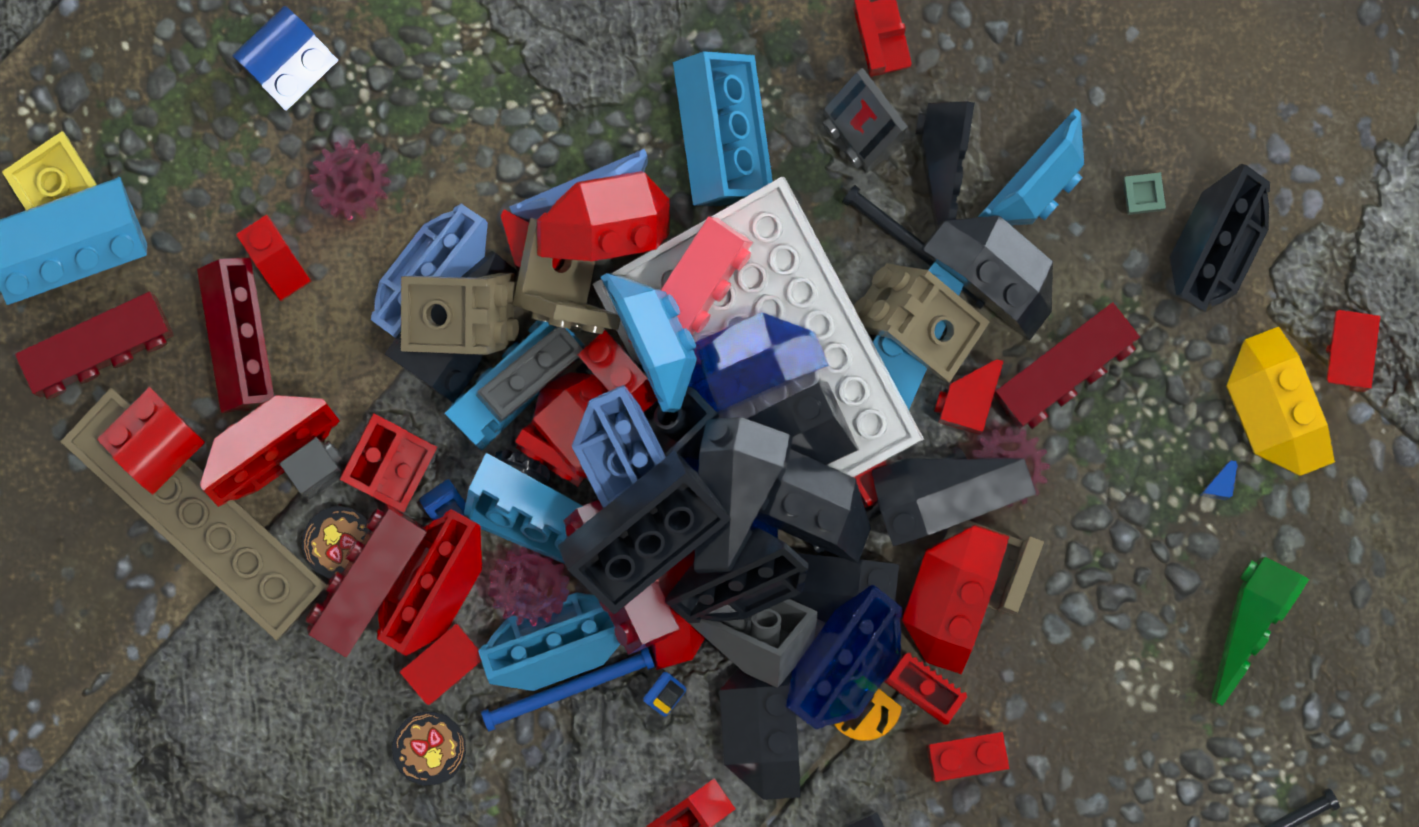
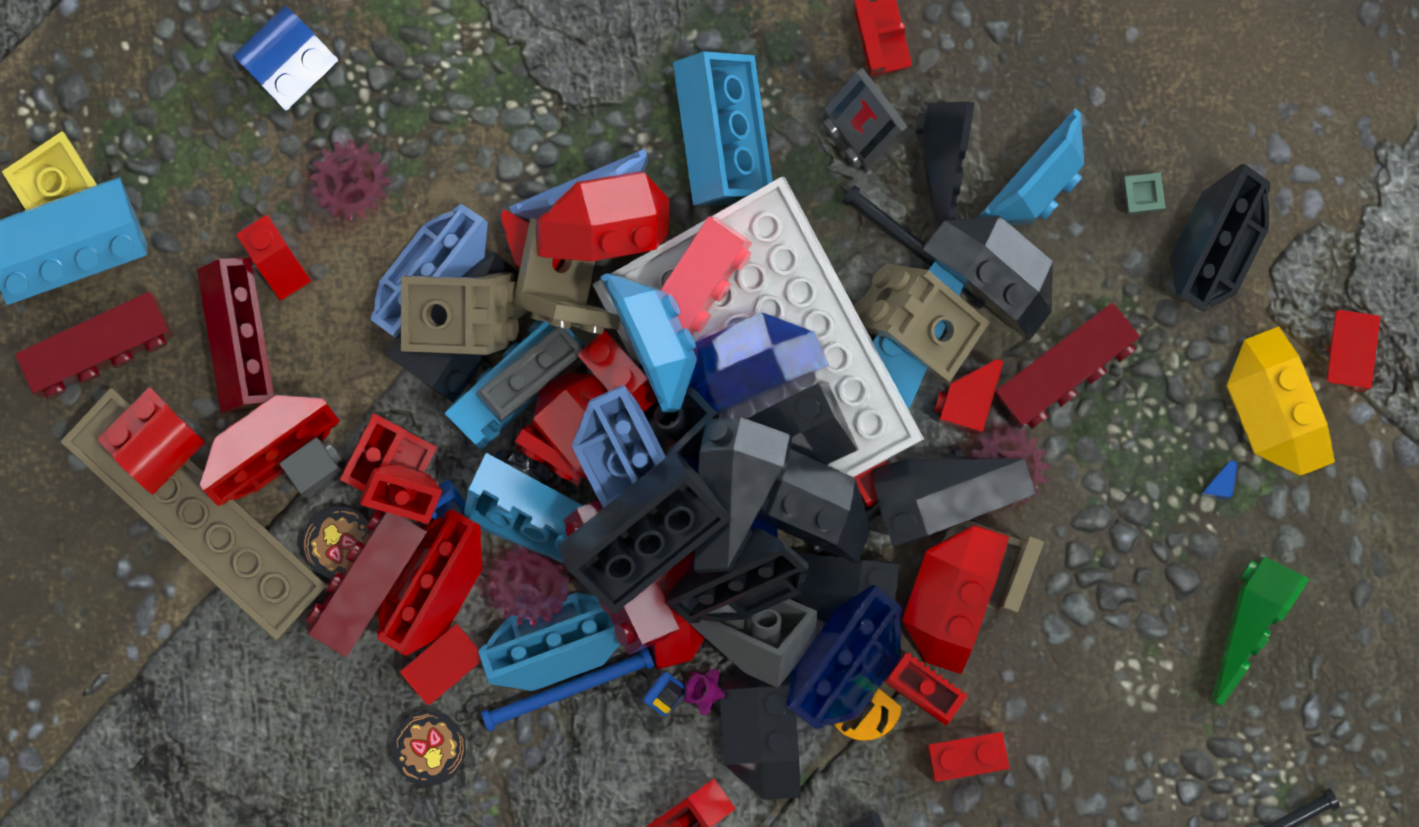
none -> red slope [360,465,442,524]
none -> magenta plate [684,668,725,715]

